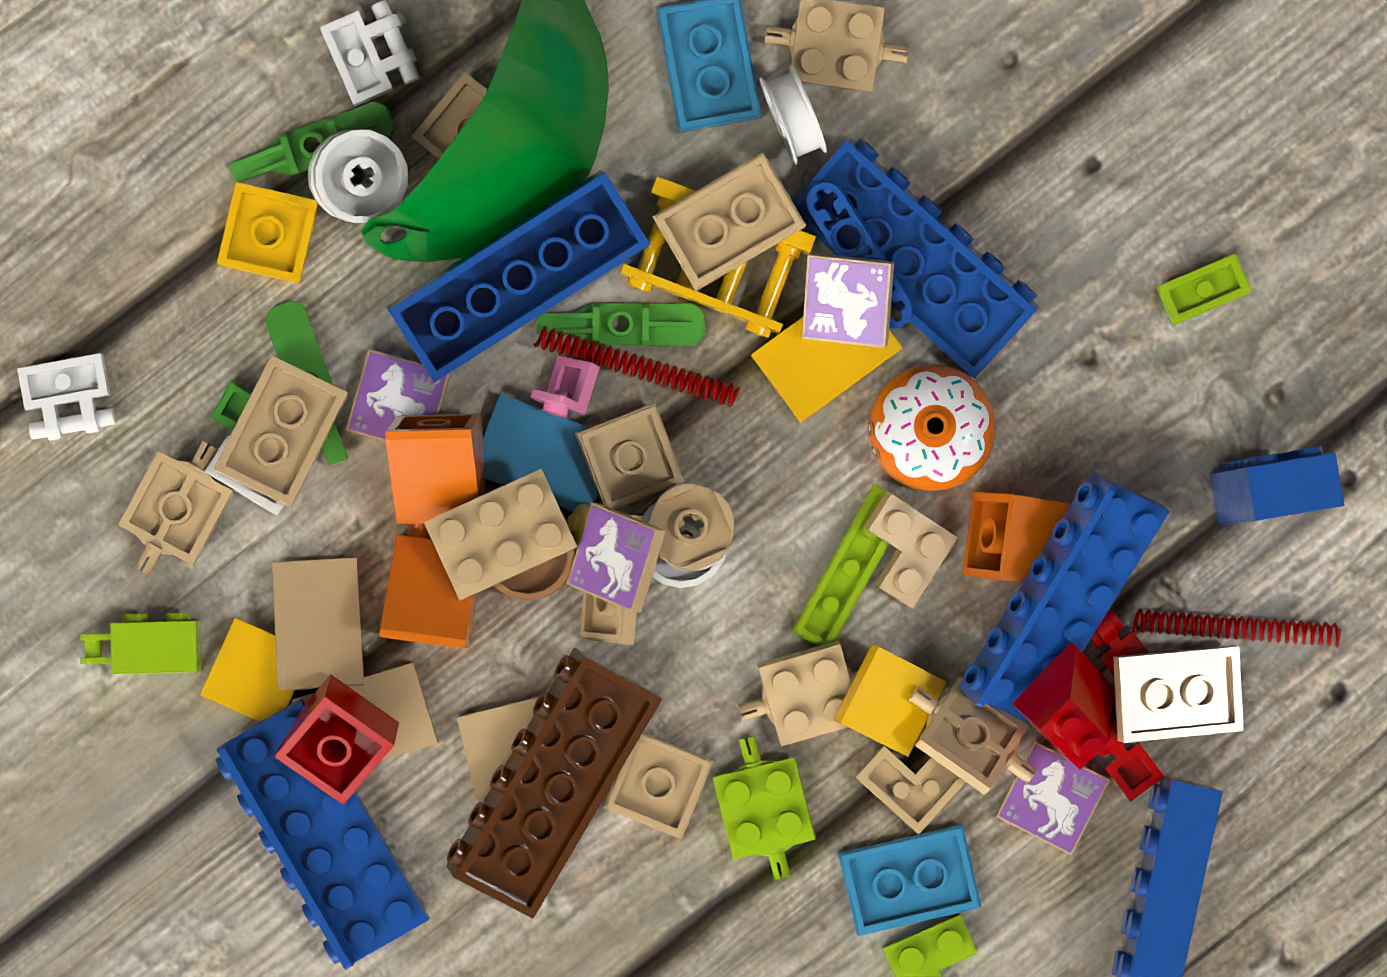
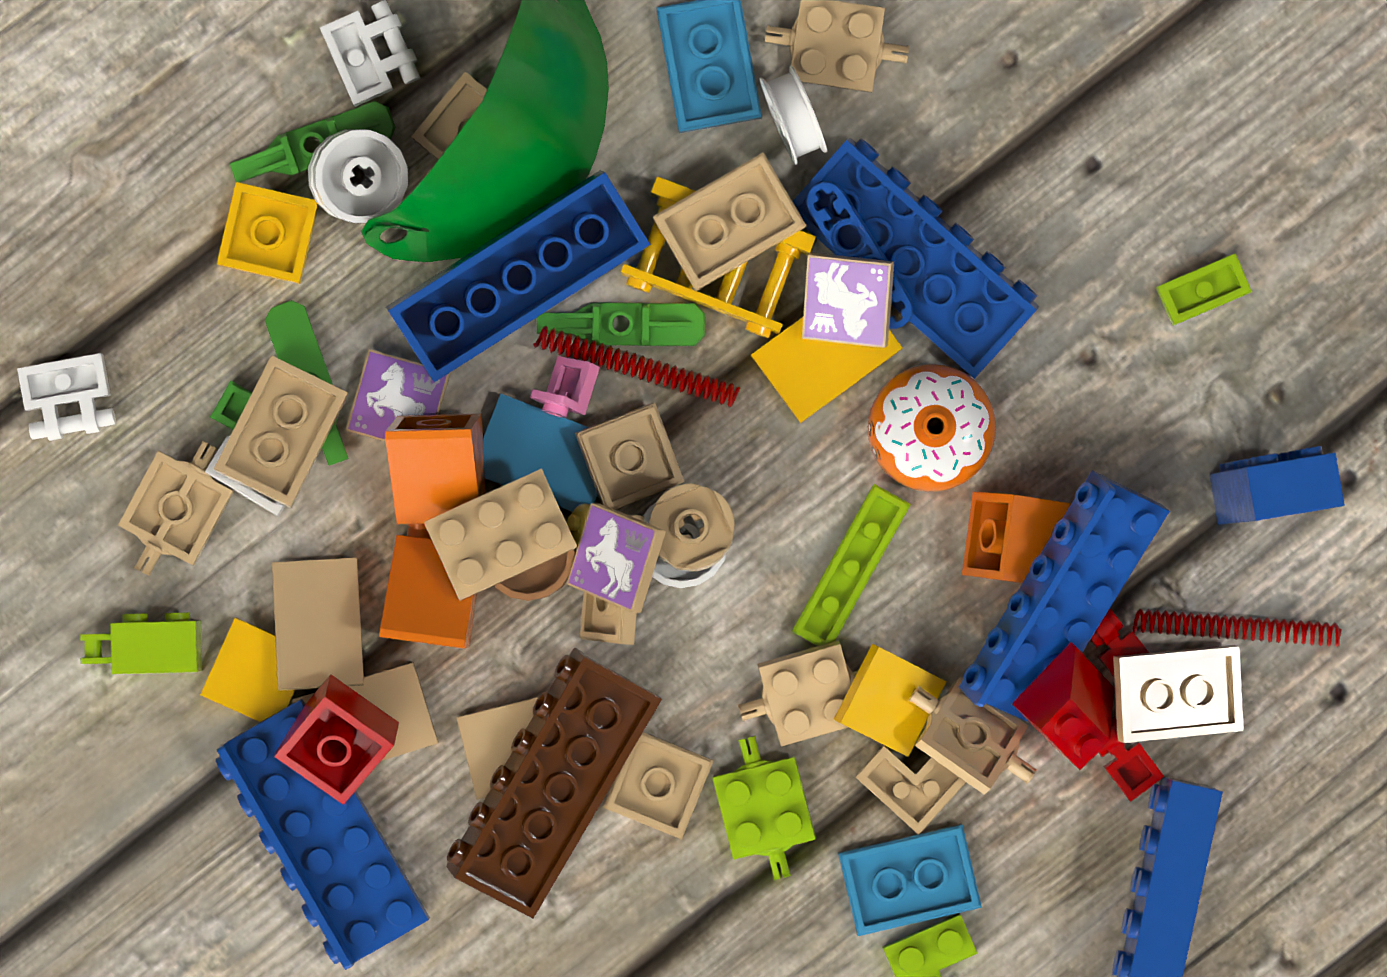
tan plate [864,491,958,609] -> none
tile [995,741,1110,856] -> none

